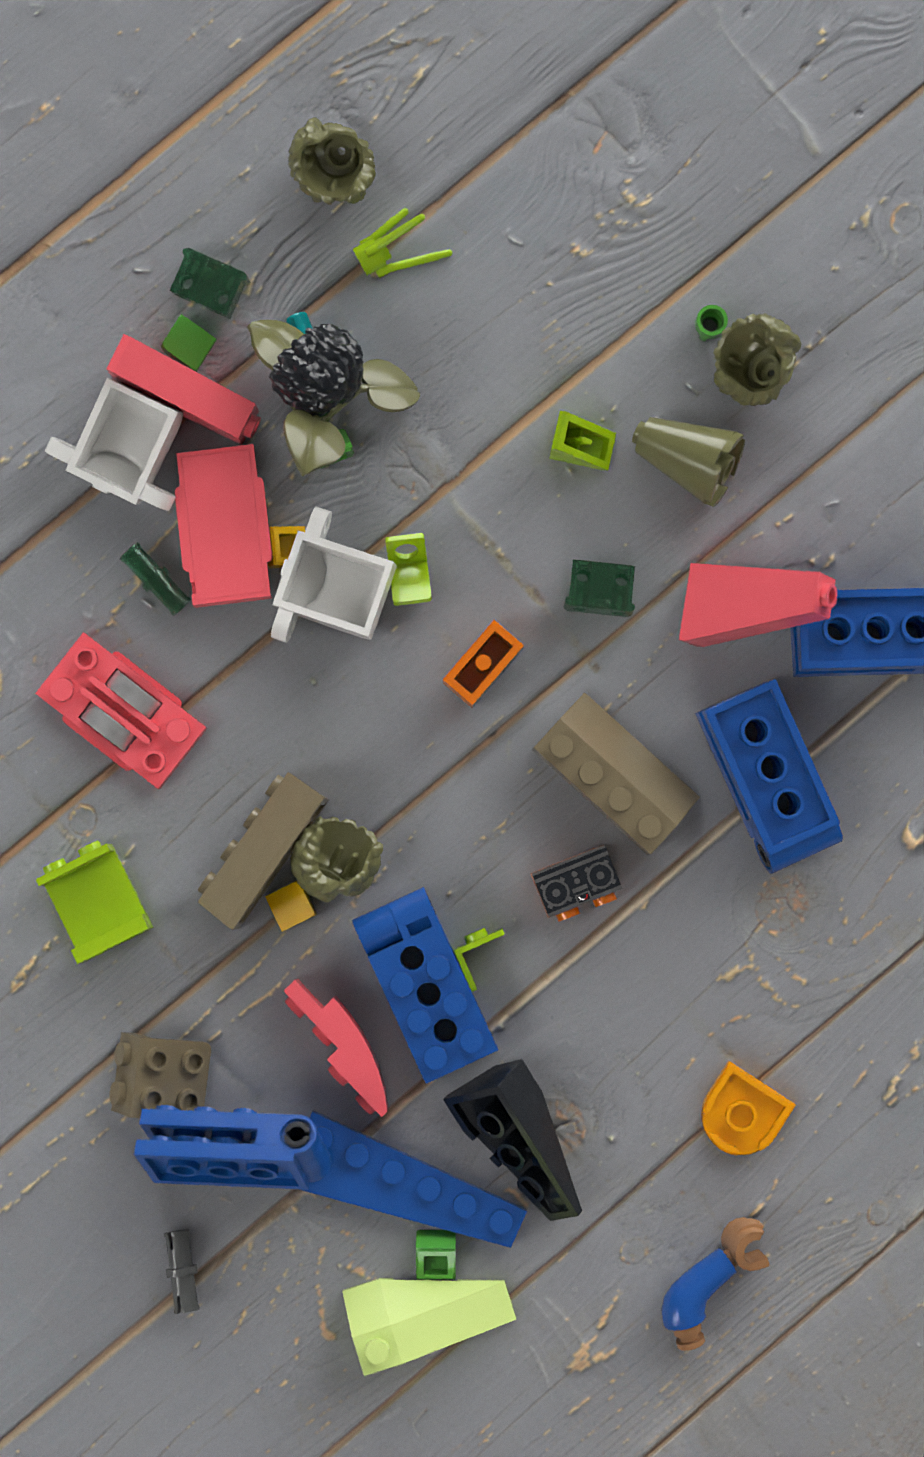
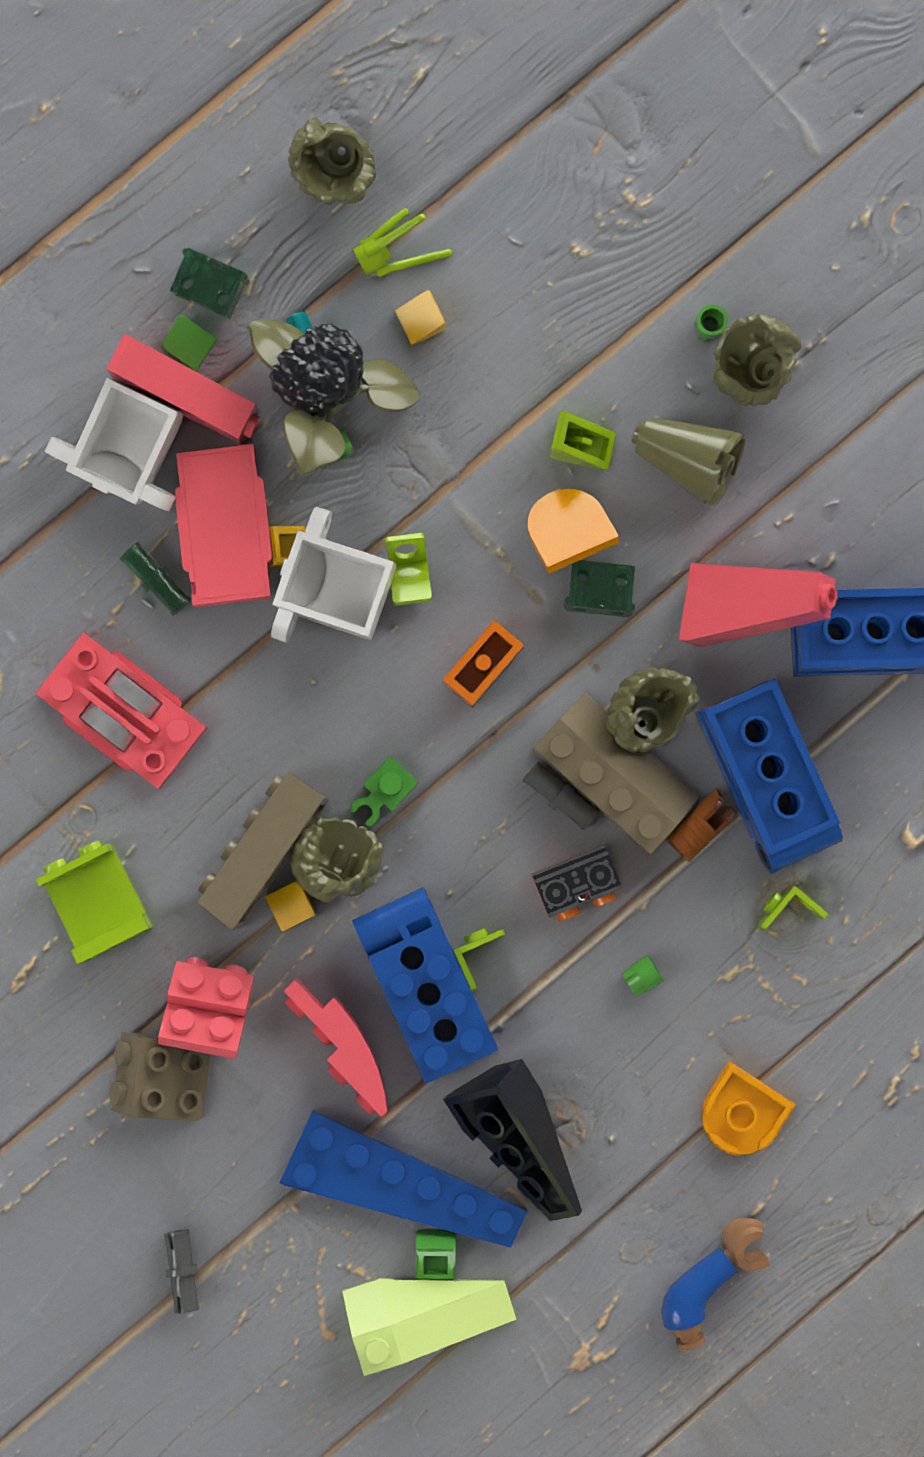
blue hinge [134,1105,332,1190] -> none
none -> coral plate [158,957,254,1059]
none -> bright green plate [350,756,419,827]
none -> yellow slope [395,290,446,346]
none -> dark grey pin [523,761,599,830]
none -> light orange tile [528,489,619,574]
none -> olive hair [607,667,700,753]
none -> bright green hose [622,955,664,997]
none -> dark orange hinge [666,789,737,862]
none -> lime bracket [756,885,829,930]

